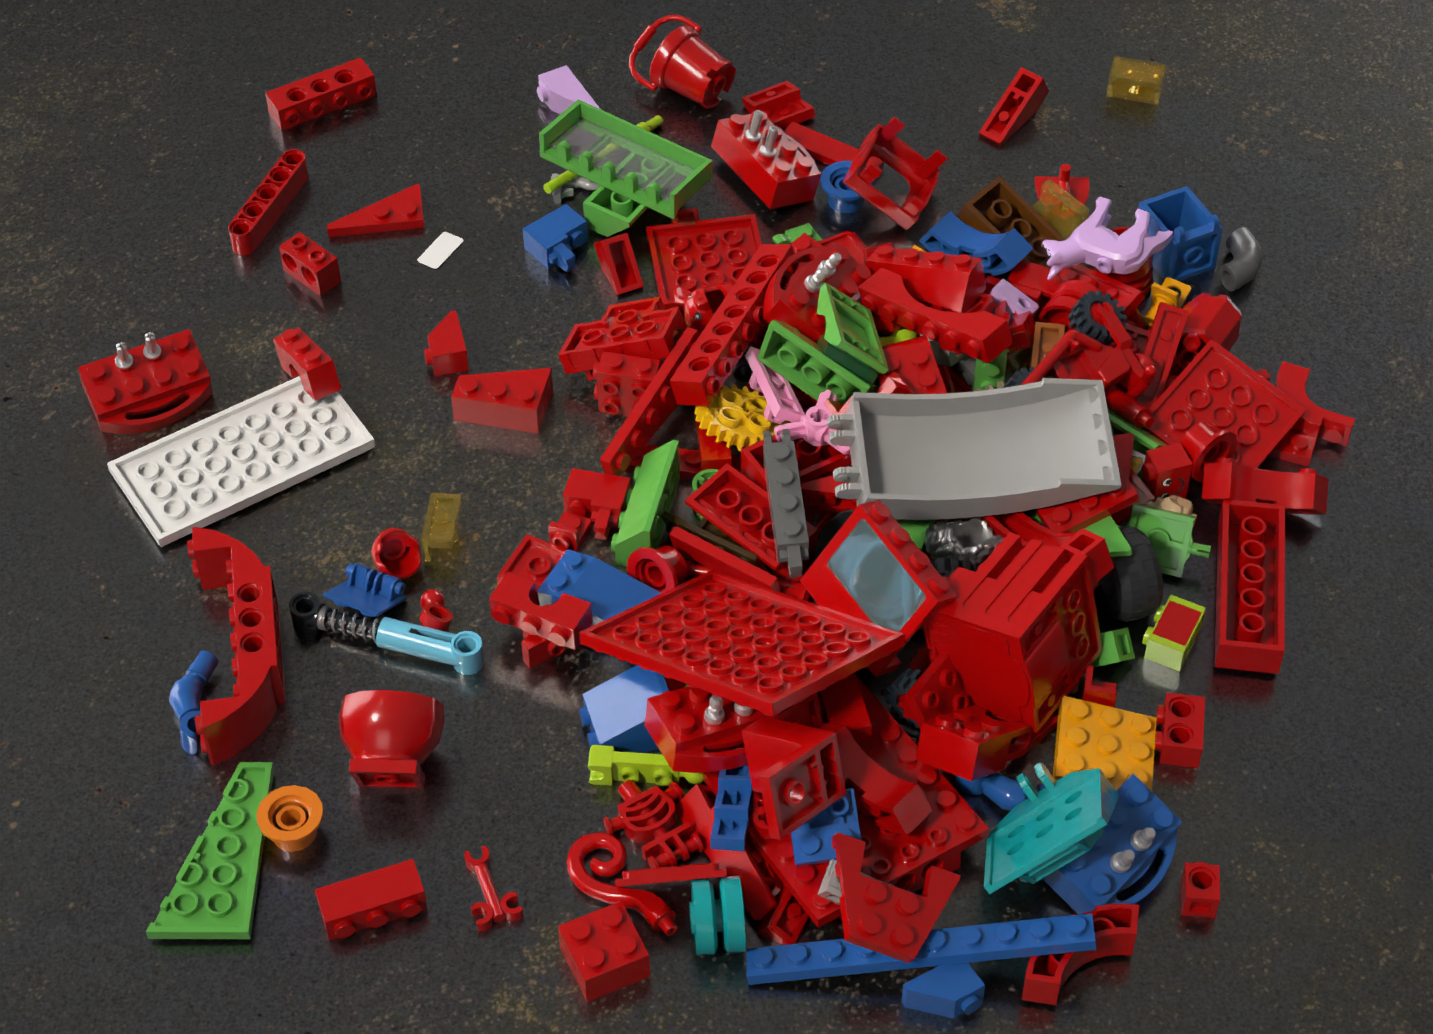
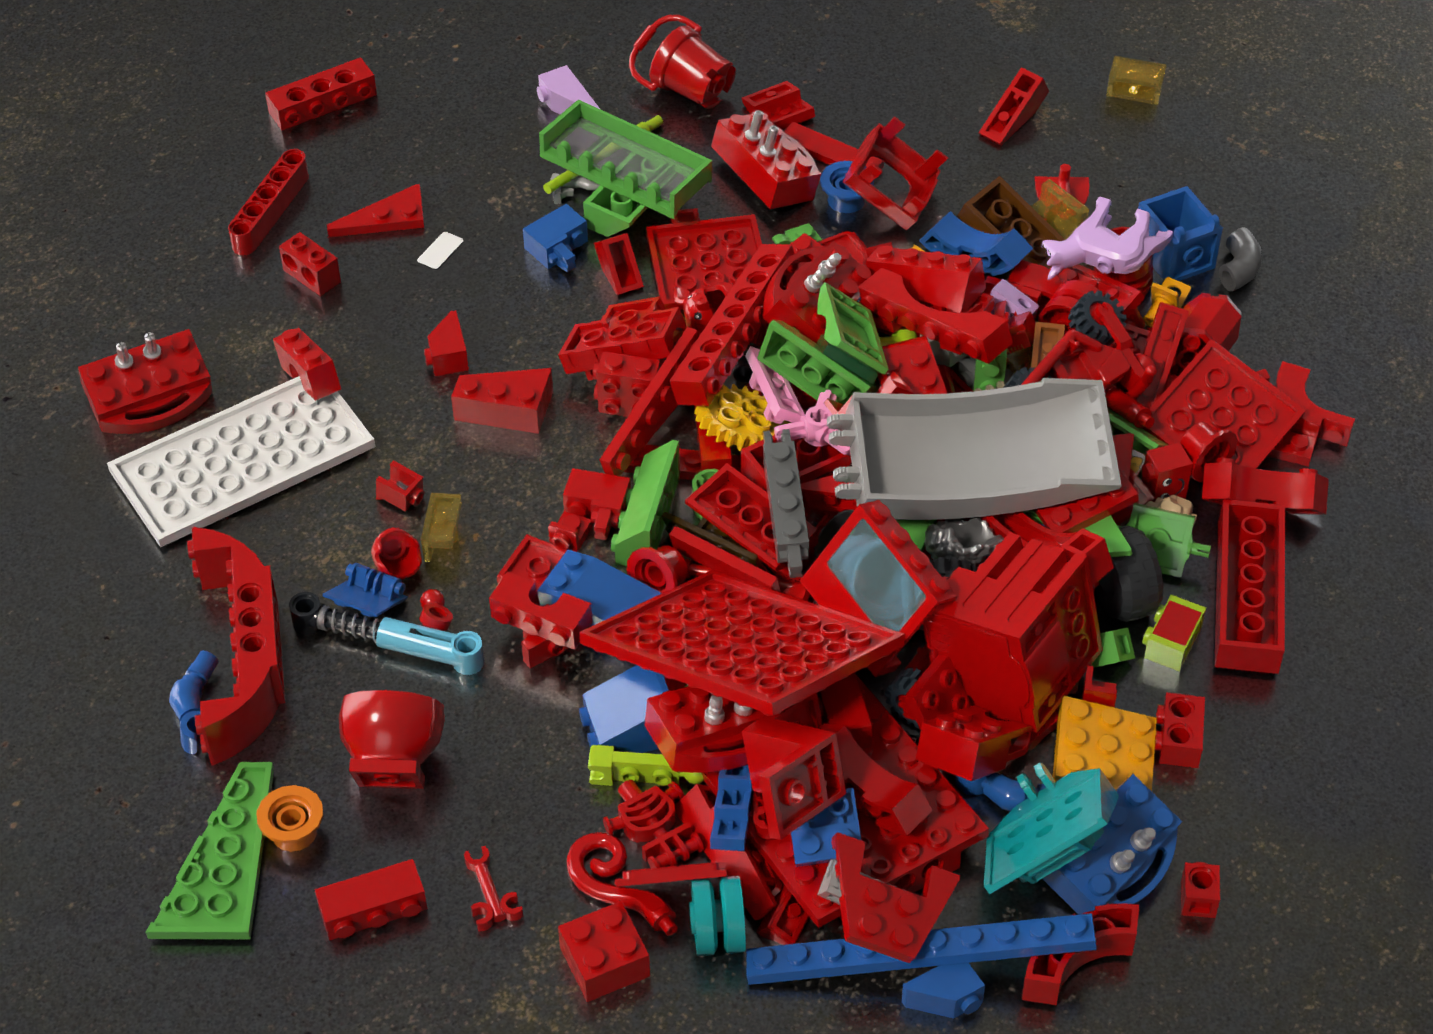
none -> red window [376,460,425,512]

